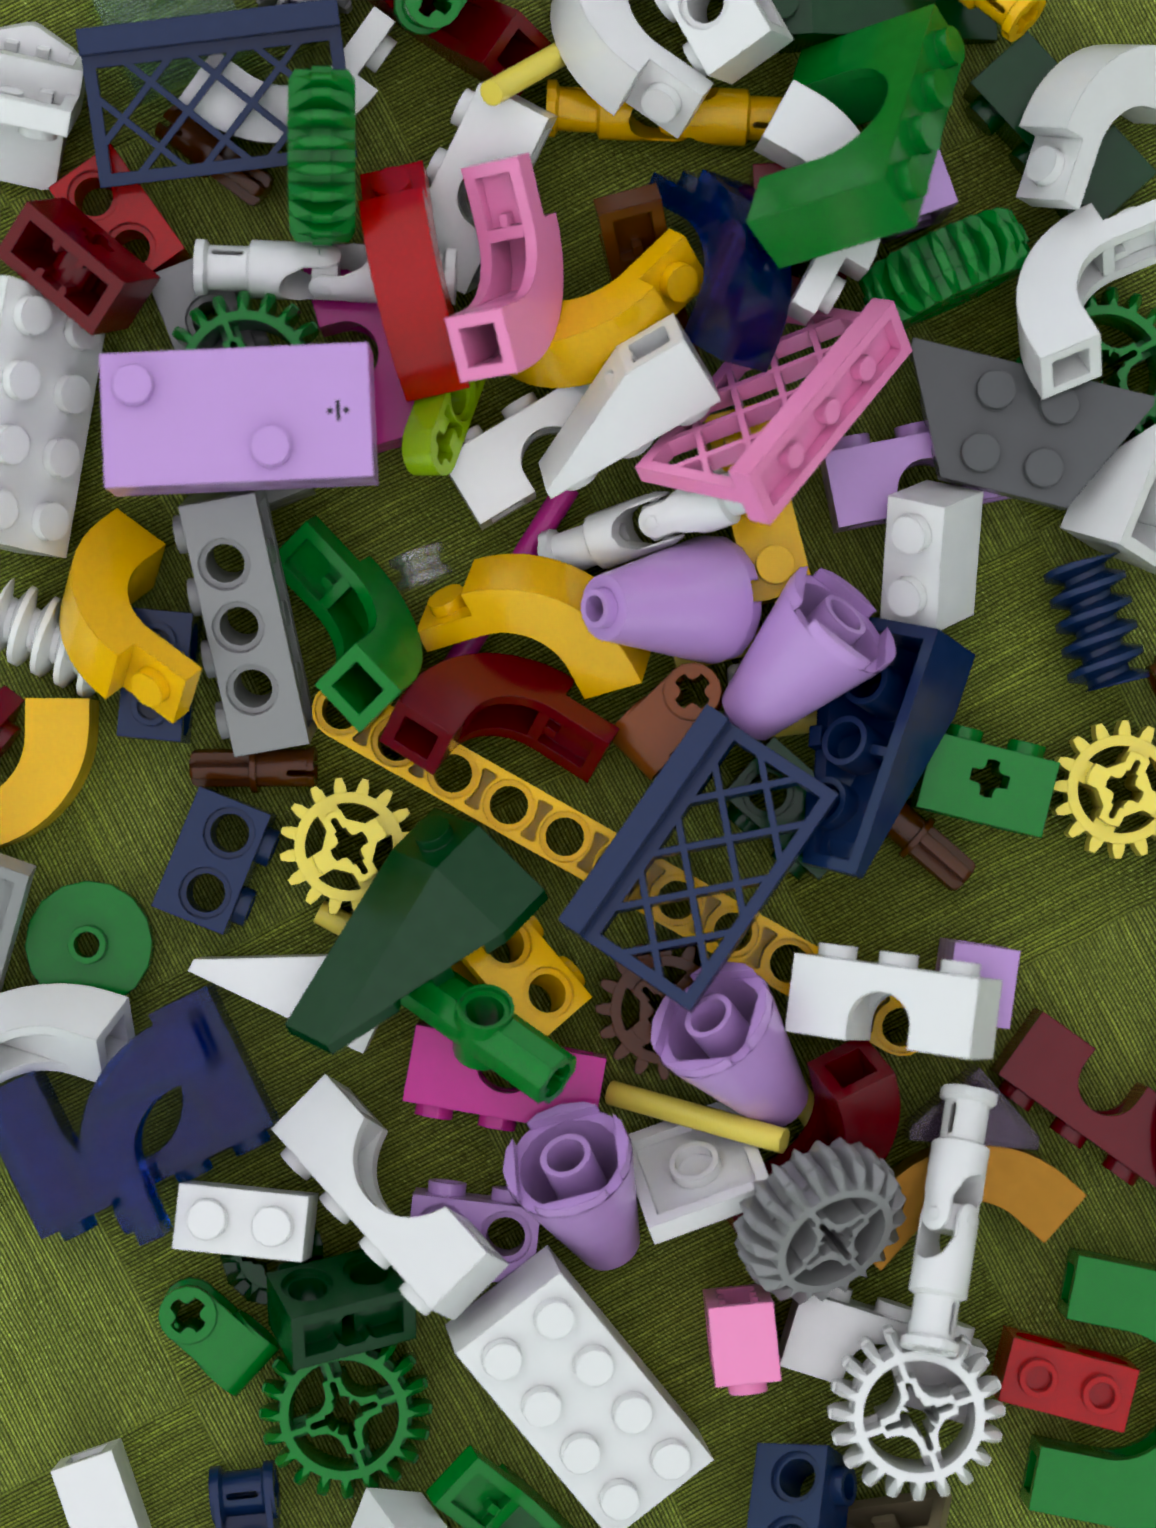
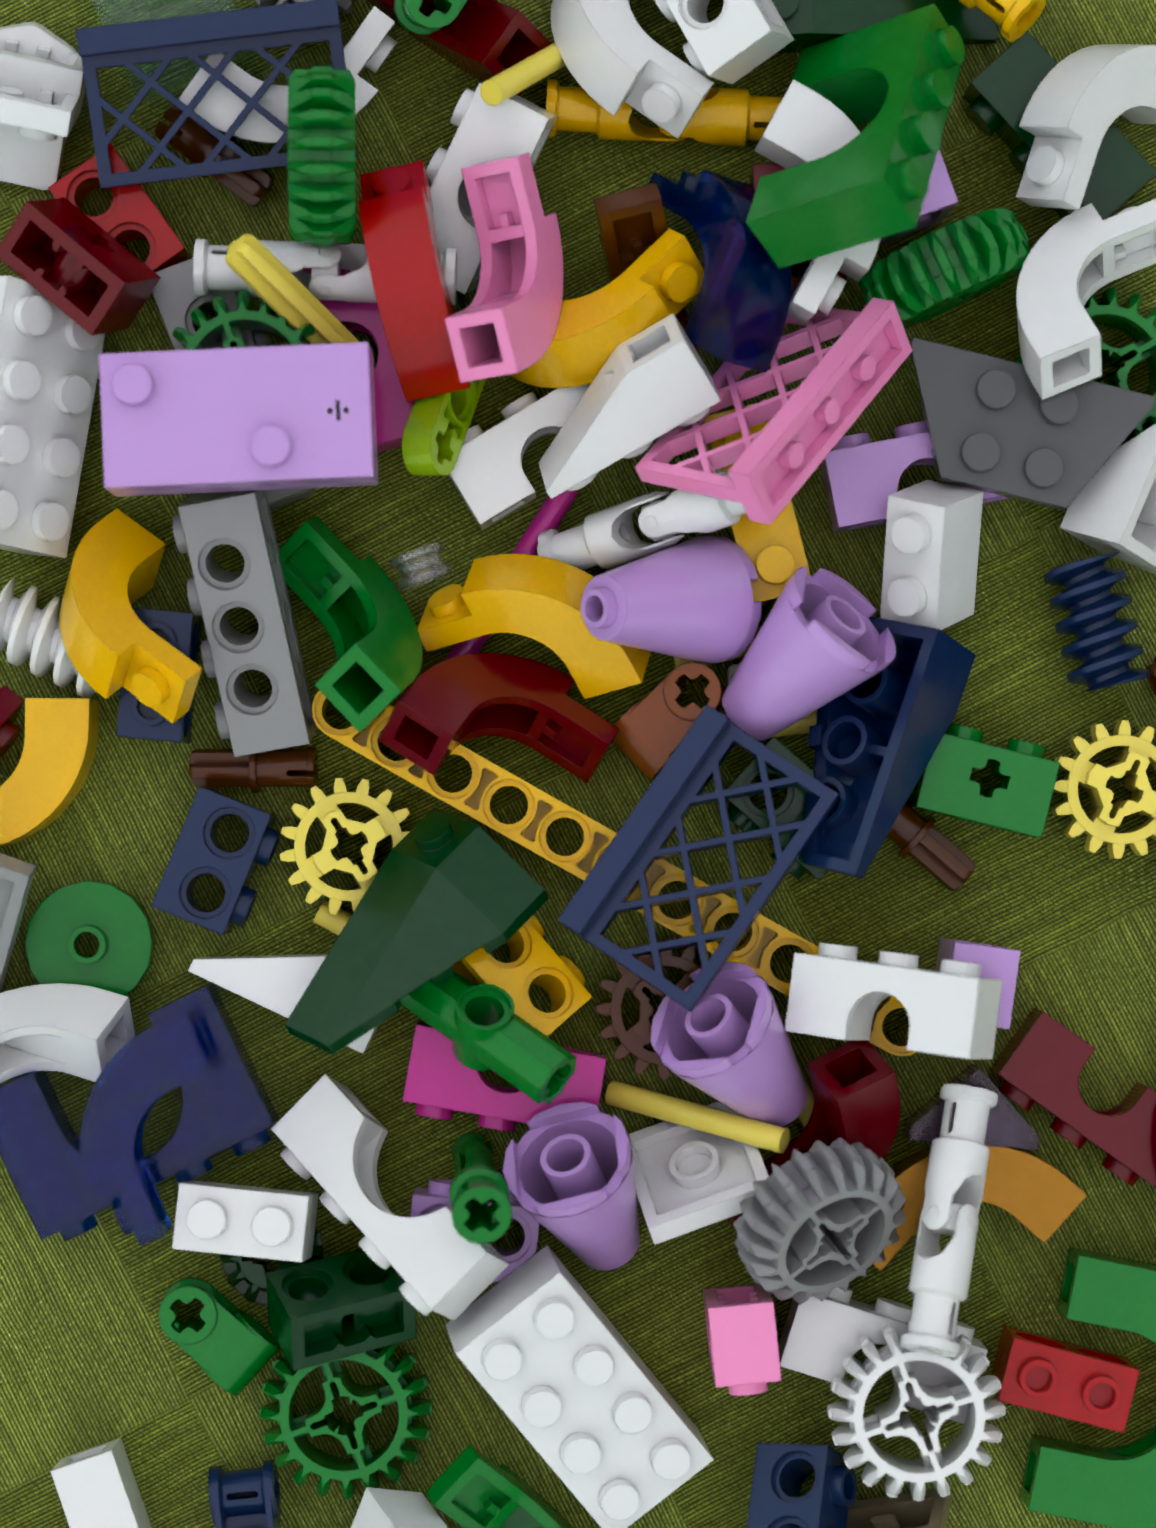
none -> light yellow axle [225,233,360,345]
none -> green pin [449,1132,512,1244]

